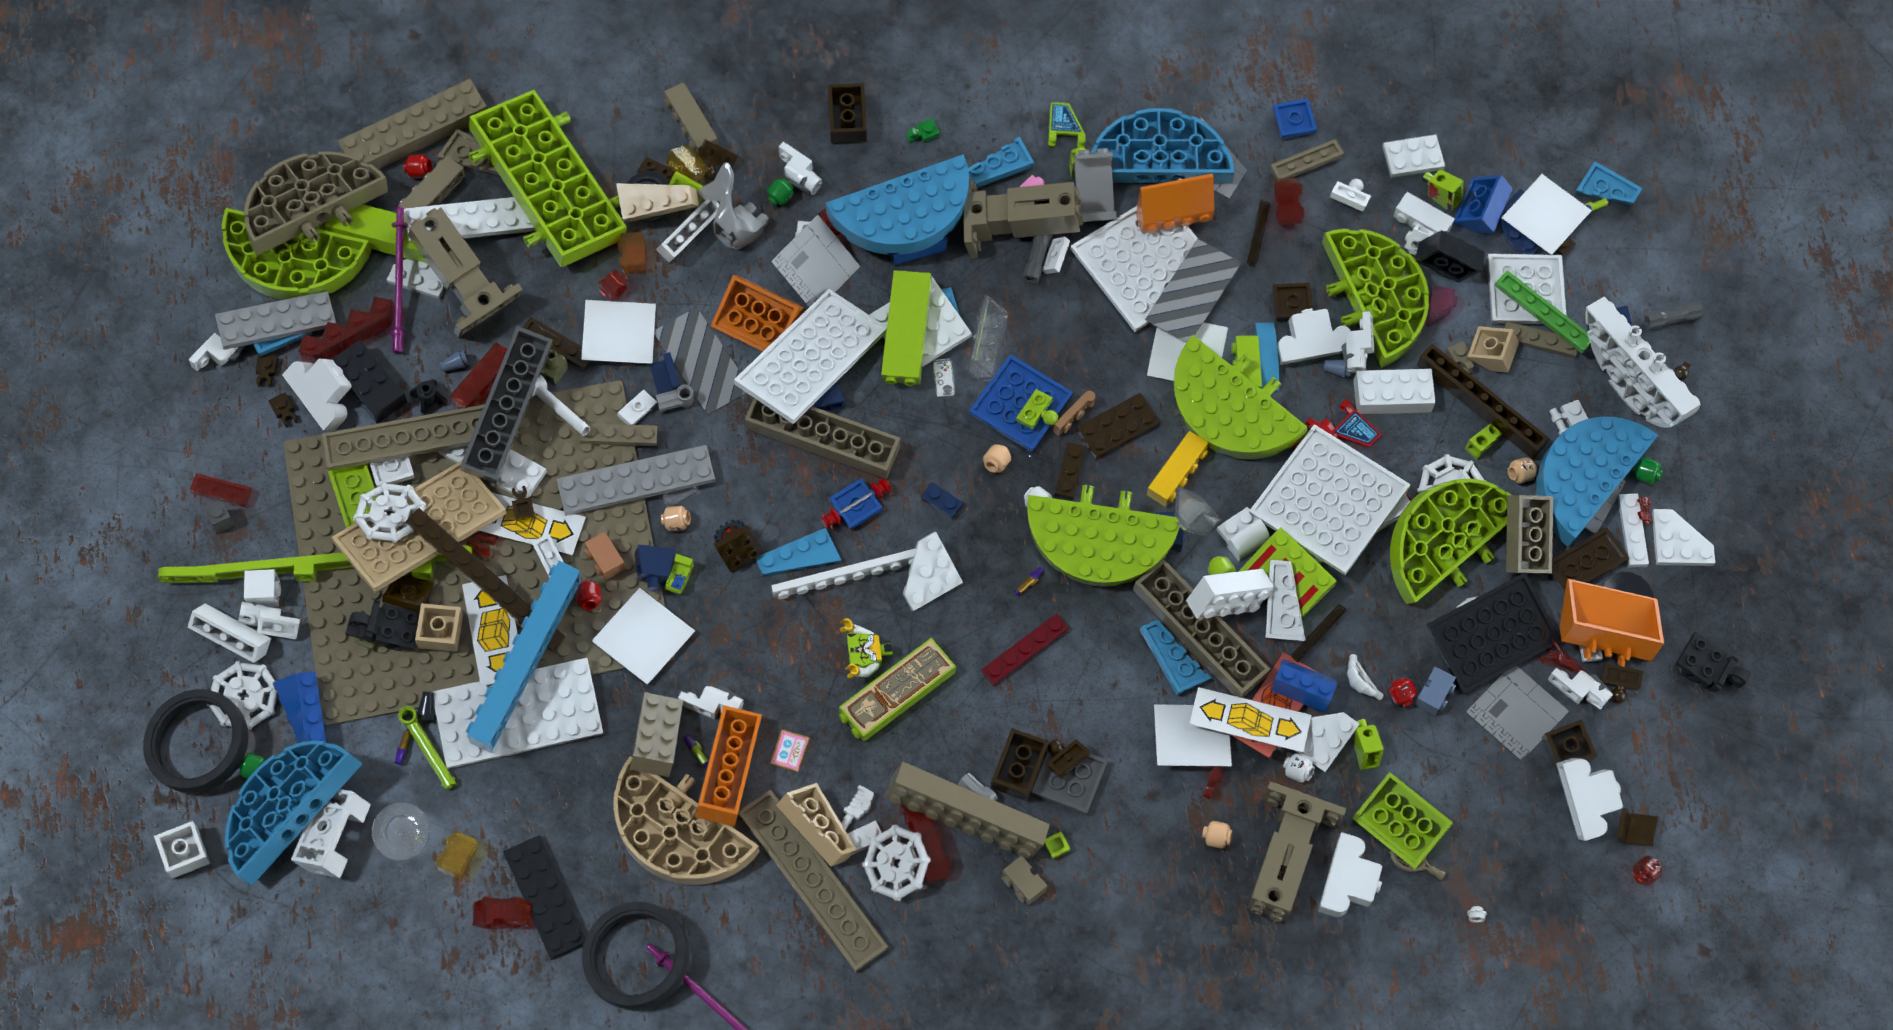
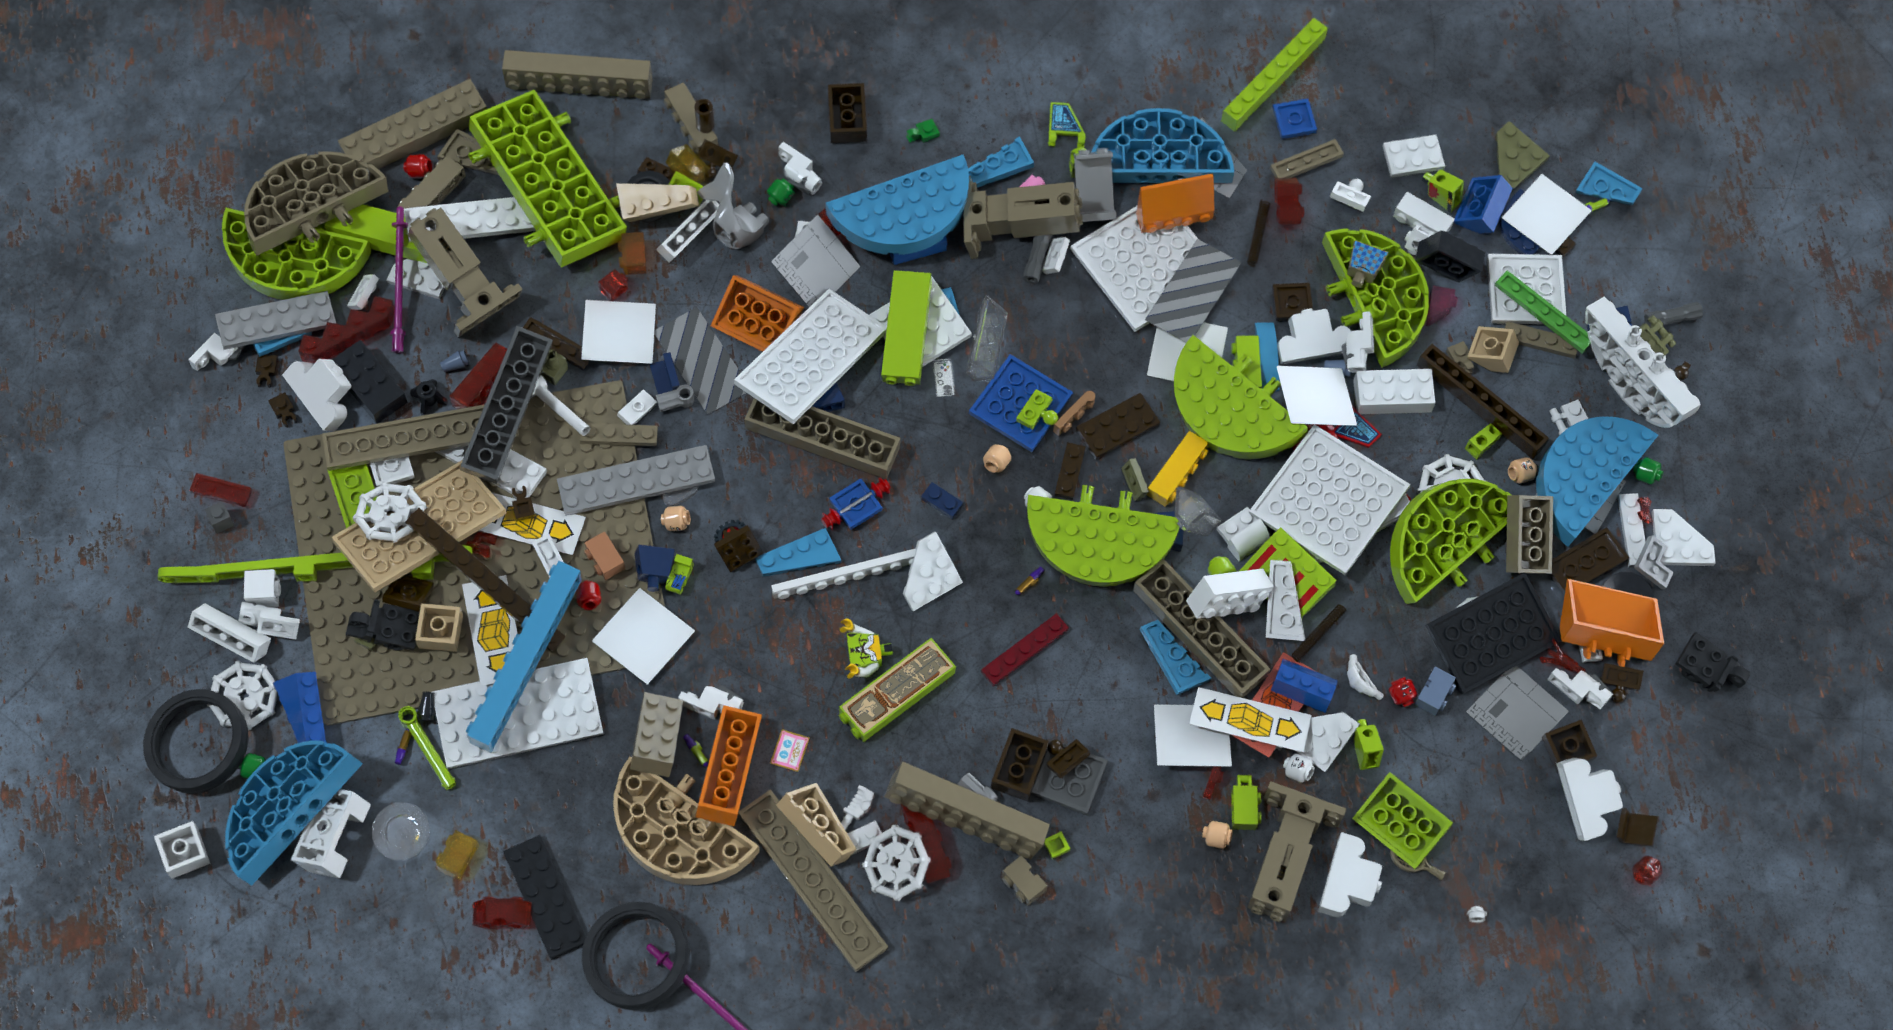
none -> white plate [347,274,379,310]
none -> dark tan brick [502,50,653,99]
none -> dark brown pin [694,99,715,133]
none -> olive plate [1121,458,1149,501]
none -> lime brick [1221,18,1328,132]
none -> lime brick [1231,775,1261,830]
none -> white sticker [1277,366,1357,425]
none -> torso [1347,240,1388,288]
none -> olive plate [1496,121,1550,192]
none -> light grey plate [1634,535,1674,589]
none -> olive plate [1638,315,1676,357]

